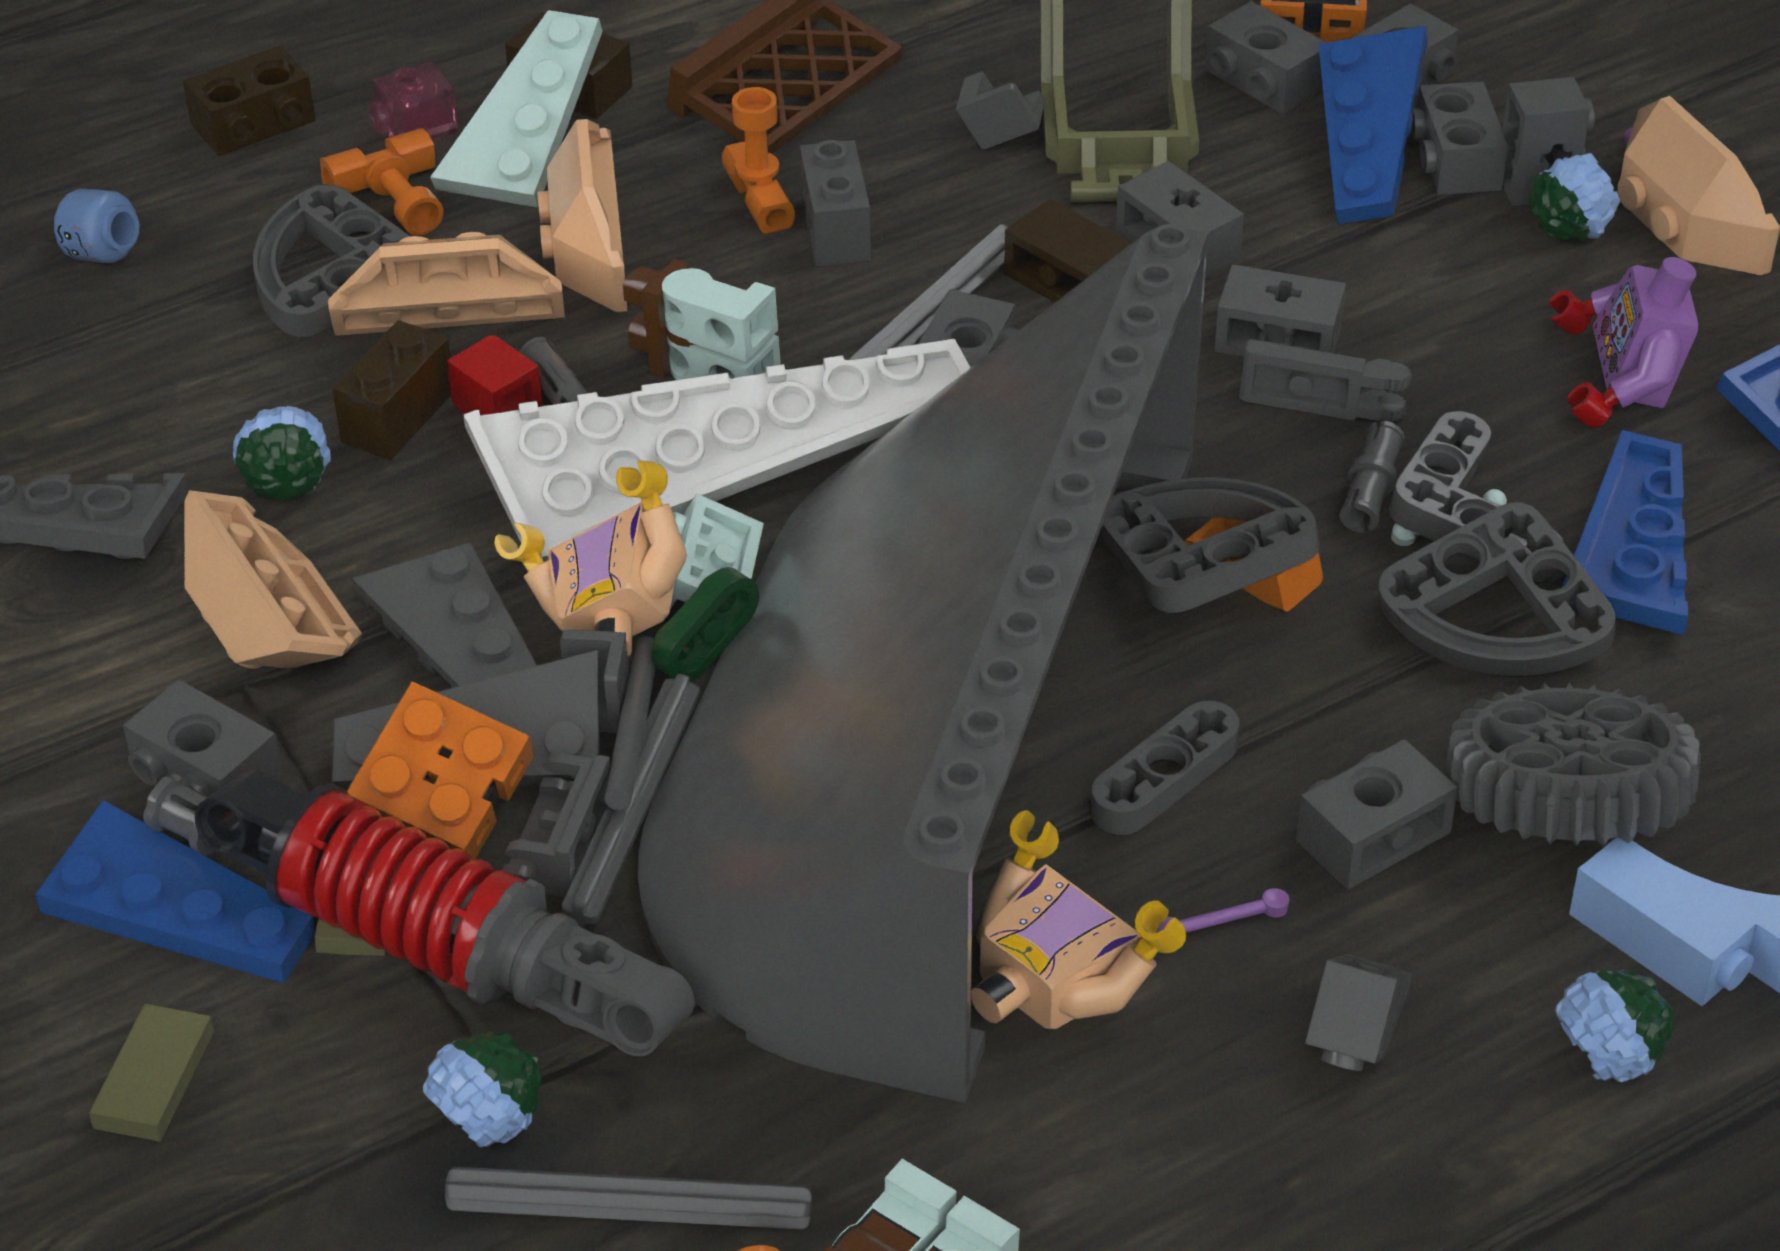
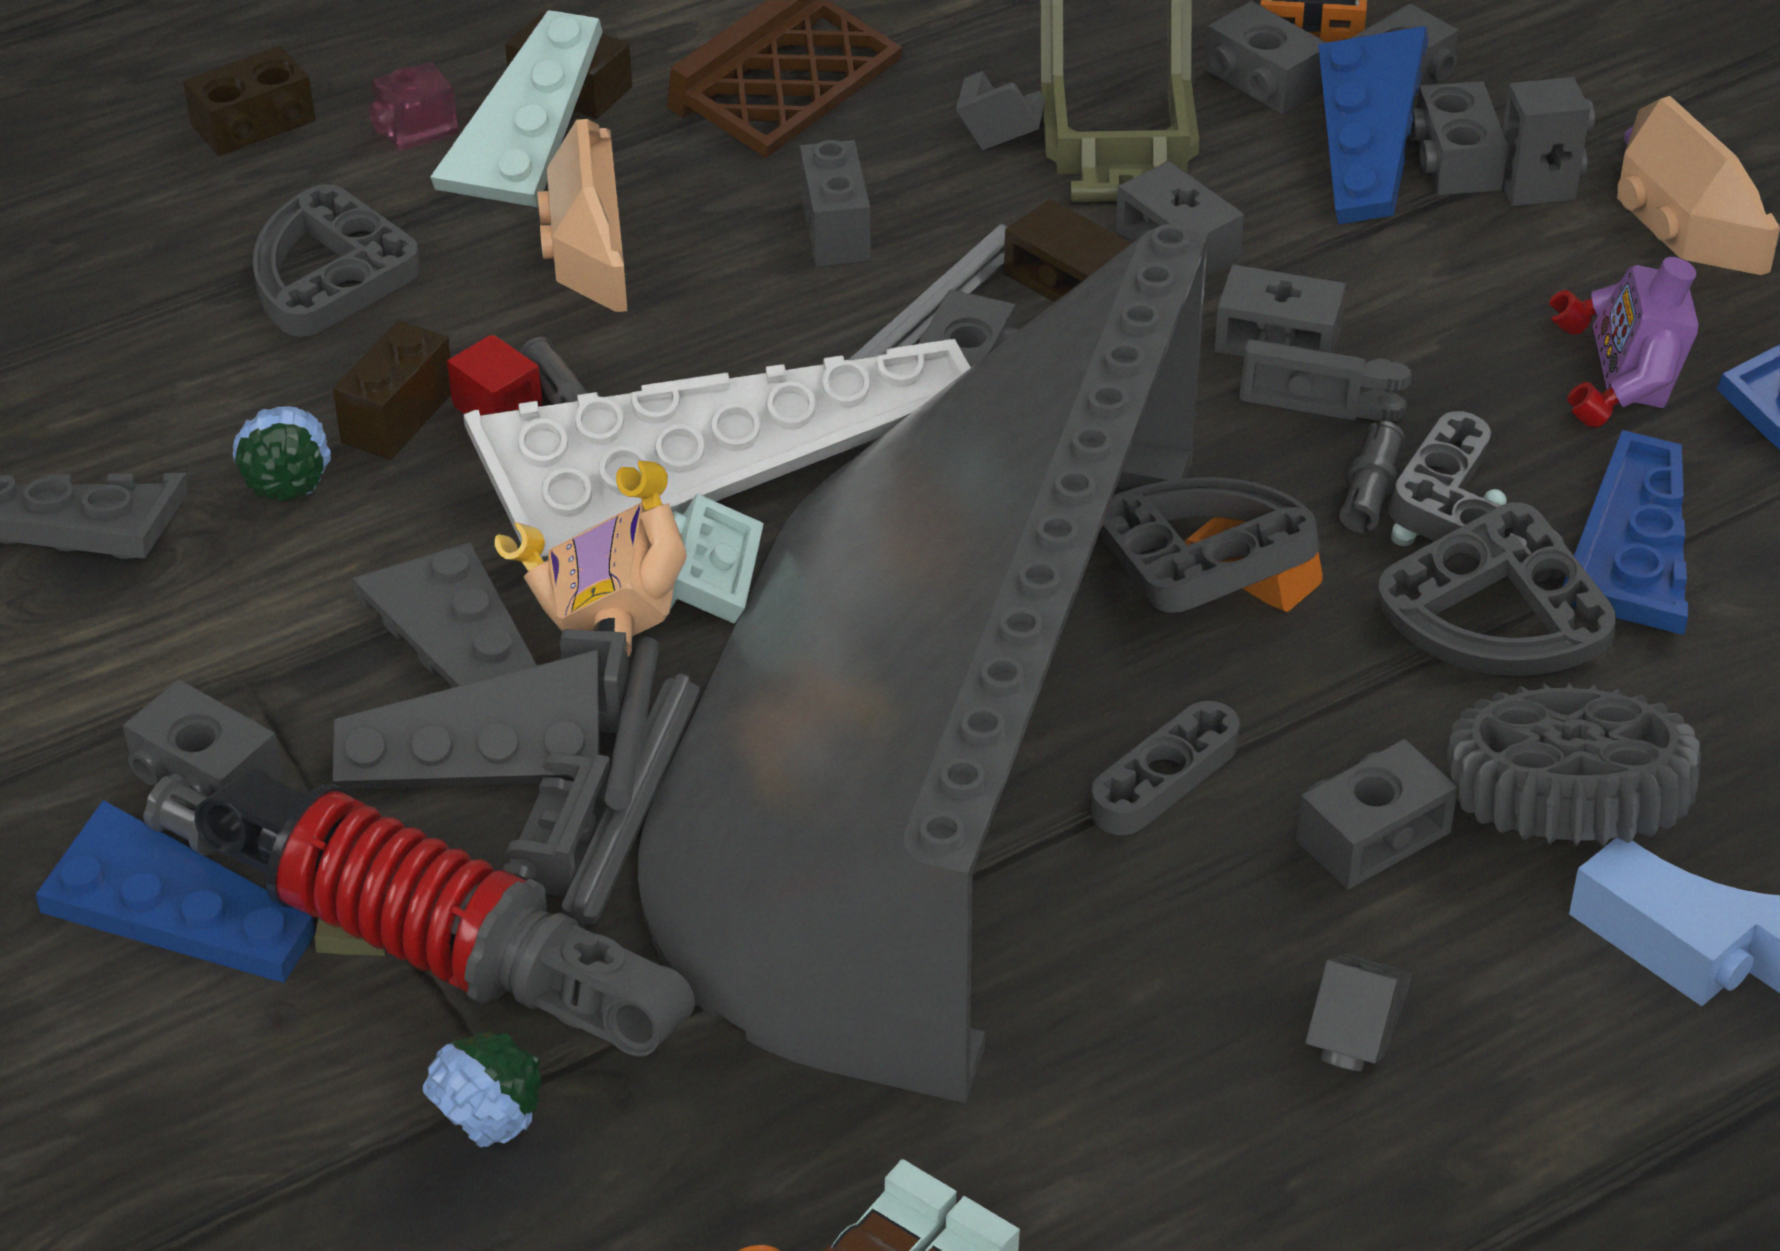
medium blue head [54,188,140,263] -> none
olive tile [89,1004,214,1142] -> none
light nougat wedge [184,490,362,669] -> none
orange bar [320,128,444,236] -> none
light nougat wedge [328,232,565,336] -> none
orange piece [347,681,535,860] -> none
dark grey axle [445,1167,812,1230] -> none
light aqua hips [622,258,781,380] -> none
dark green plate [652,567,759,682] -> none
orange bar [722,87,795,234] -> none
light nougat torso [971,810,1186,1029] -> none
medium lavender hinge [1156,888,1289,933] -> none
piece [1529,153,1621,243] -> none
light blue piece [1555,970,1675,1082] -> none

